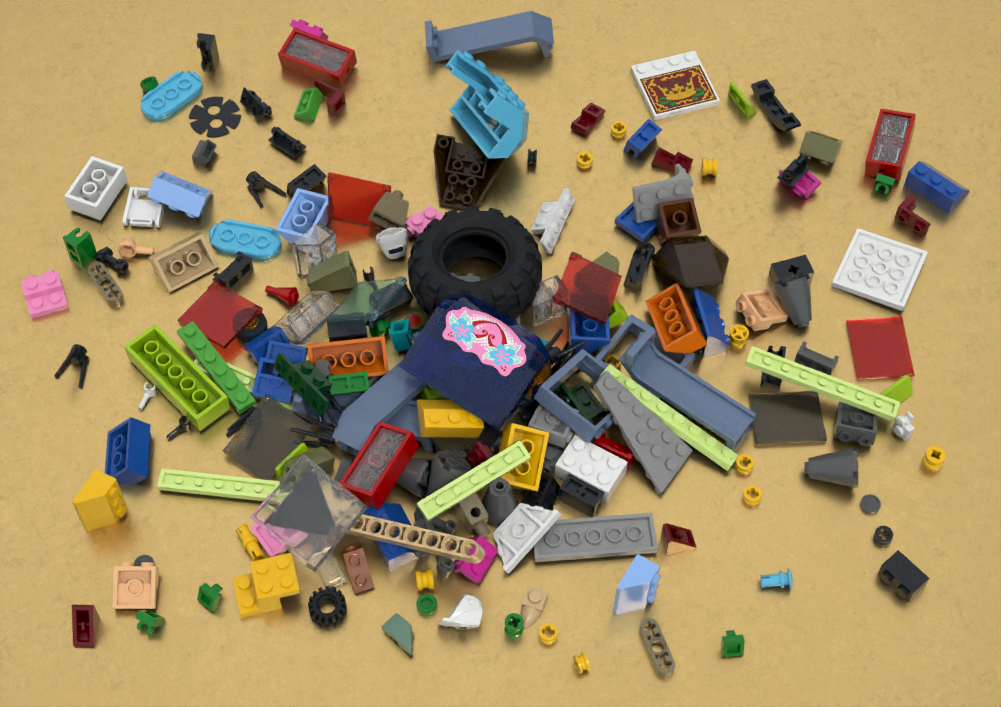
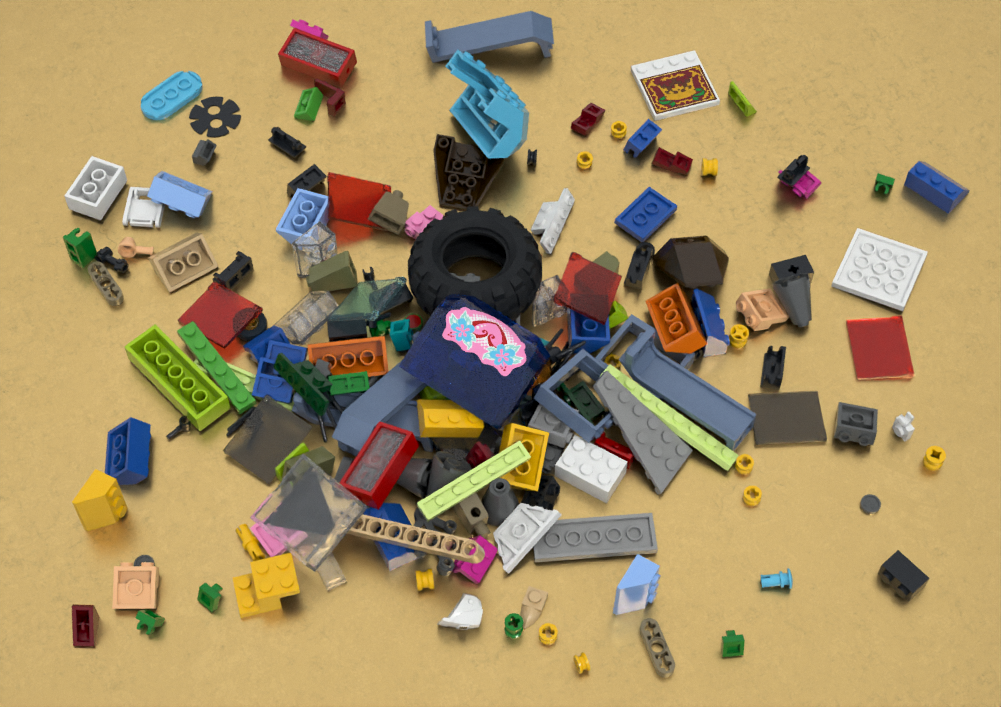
bright pink plate [21,270,69,319] -> none
black plant [54,344,89,388] -> none
white hand [138,382,156,410] -> none
green tile [140,76,159,92] -> none
yellowish green plate [157,469,281,503] -> none
black hinge [197,33,219,72] -> none
medium azure tile [209,220,281,260] -> none
black hinge [240,87,272,122] -> none
black plant [246,171,286,207] -> none
red cone [265,285,299,305] -> none
black plant [290,415,335,448] -> none
black tyre [308,586,347,628] -> none
dark orange bracket [341,544,374,593] -> none
white helmet [375,227,408,259] -> none
sand green slope [381,613,414,655] -> none
green tile [416,594,437,616] -> none
black hinge [558,474,604,517] -> none
light grey bracket [632,164,694,223] -> none
reddish brown slope [657,198,702,245] -> none
dark red slope [660,523,697,556] -> none
yellowish green plate [745,346,900,421] -> none
black slope [751,79,801,131] -> none
dark grey hinge [794,341,839,376] -> none
olive slope [799,130,843,165] -> none
dark grey cone [804,447,859,488] -> none
brick [865,109,916,181] -> none
black bush [874,526,893,546] -> none
lime slope [880,374,913,404] -> none
dark red bracket [895,194,930,236] -> none

